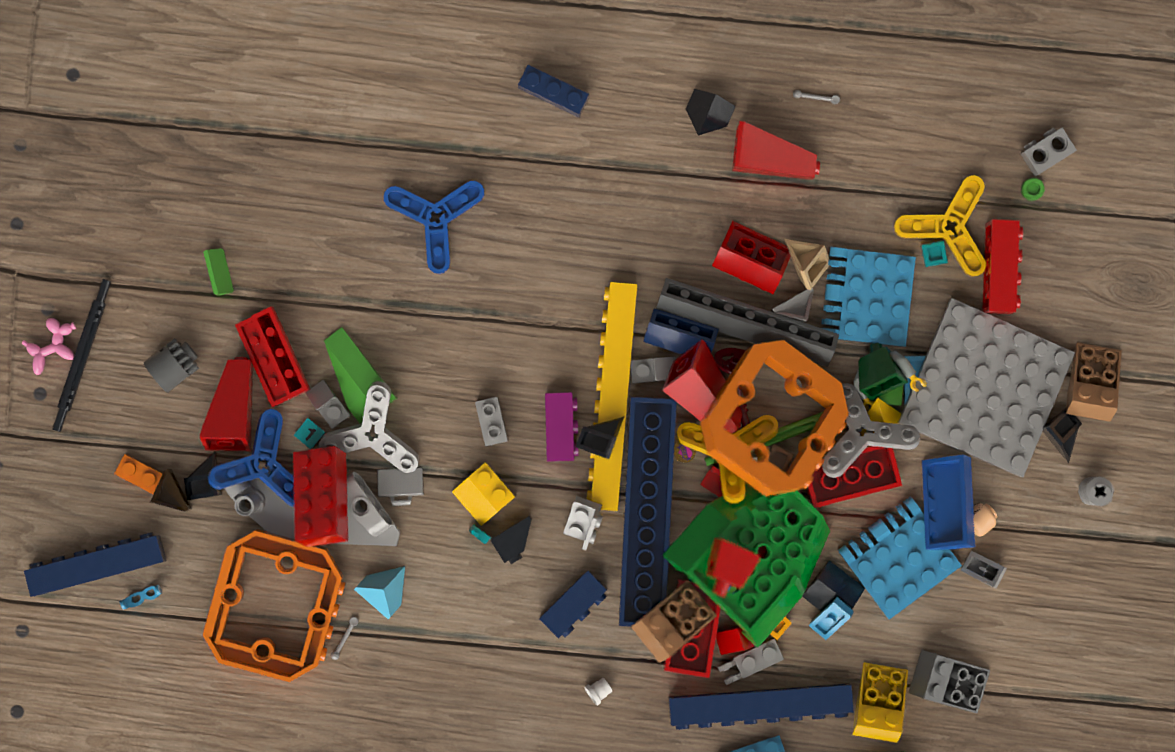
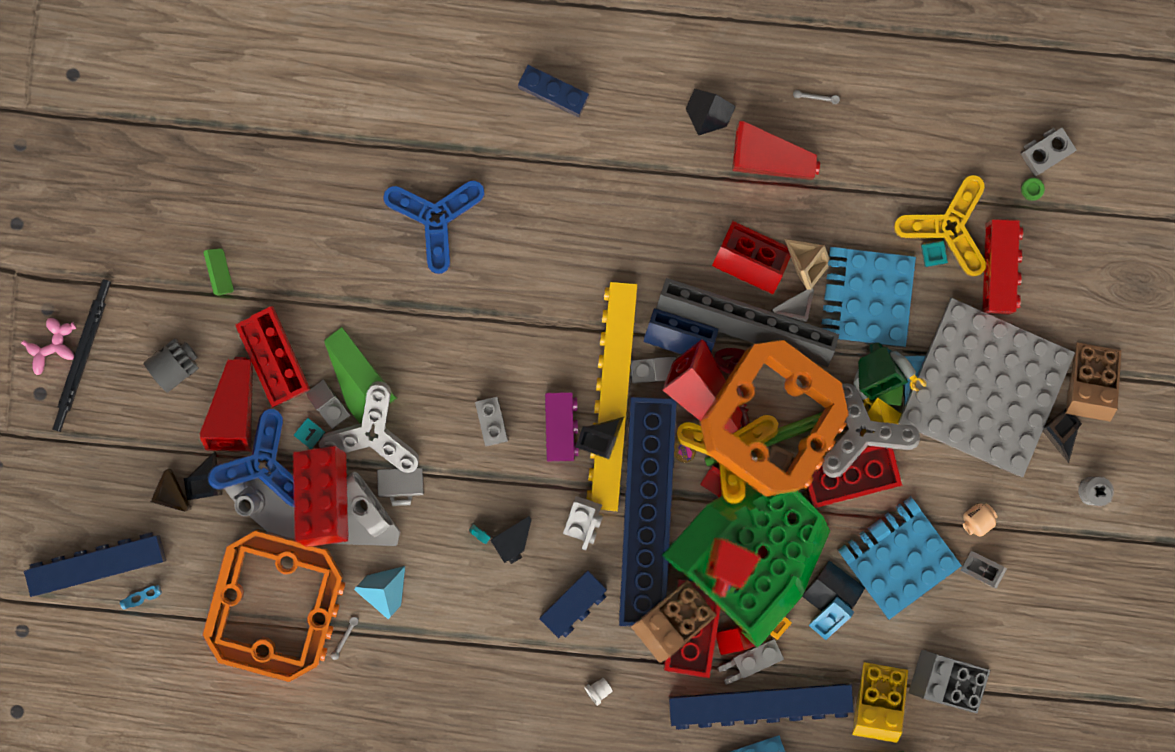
orange plate [114,454,163,494] -> none
yellow slope [452,462,516,526] -> none
blue slope [922,454,975,550] -> none

